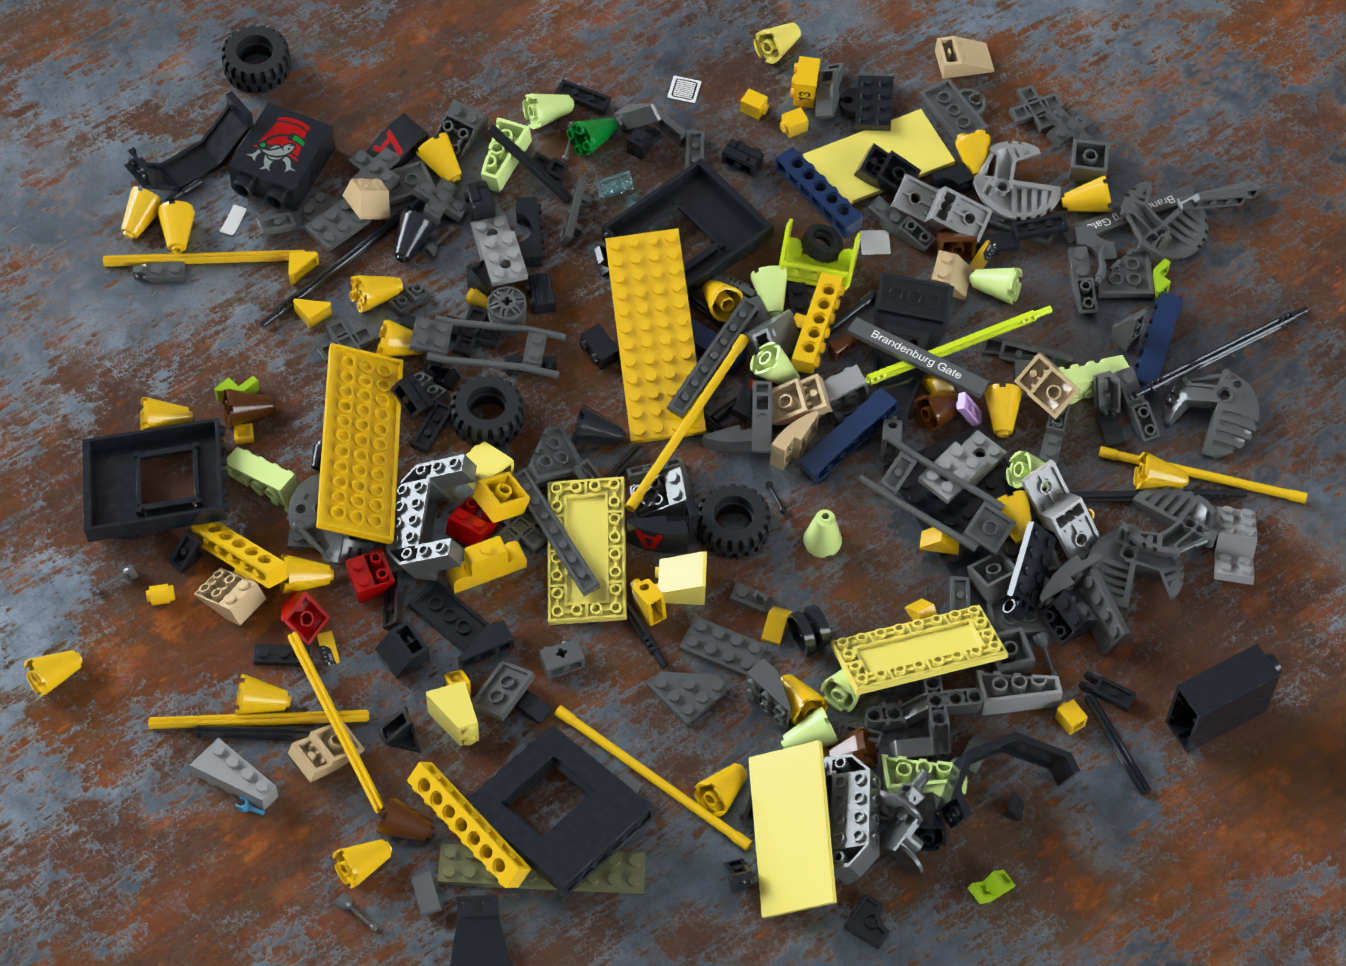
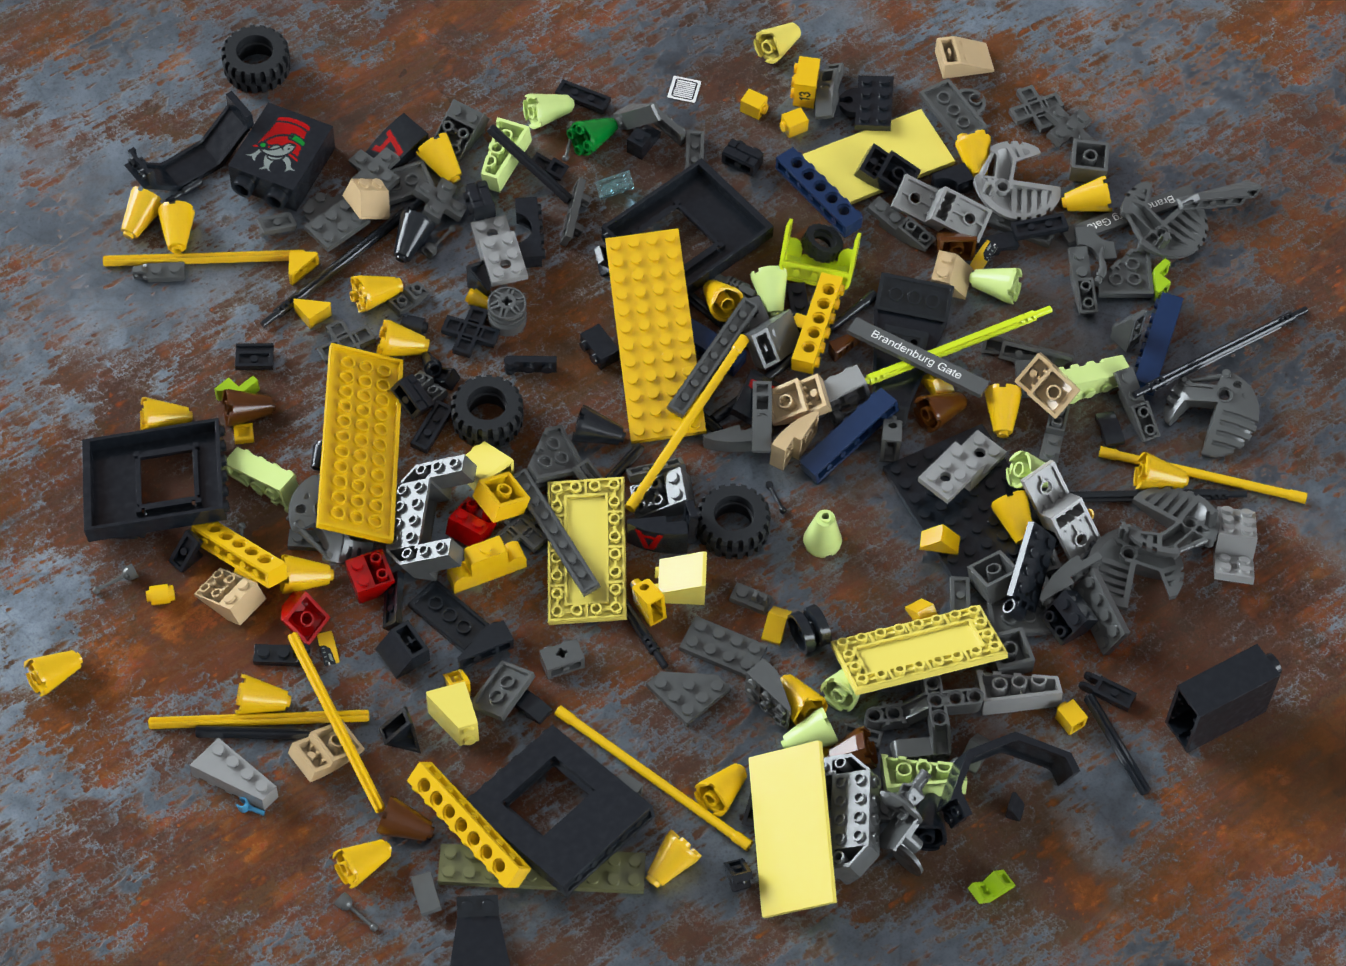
white sticker [220,205,246,236] -> none
dark grey plate [409,315,566,379] -> none
black brick [525,272,556,315] -> none
yellowish green cone [750,342,800,385] -> none
black tile [844,894,890,950] -> none
dark grey plate [858,434,1017,555] -> none
white sticker [860,230,891,255] -> none
lavender plate [956,392,982,427] -> none
dark grey hinge [1033,632,1058,676] -> none
dark grey hinge [1093,370,1121,415] -> none
none -> black plate [235,343,274,370]
none -> yellow cone [645,829,702,889]

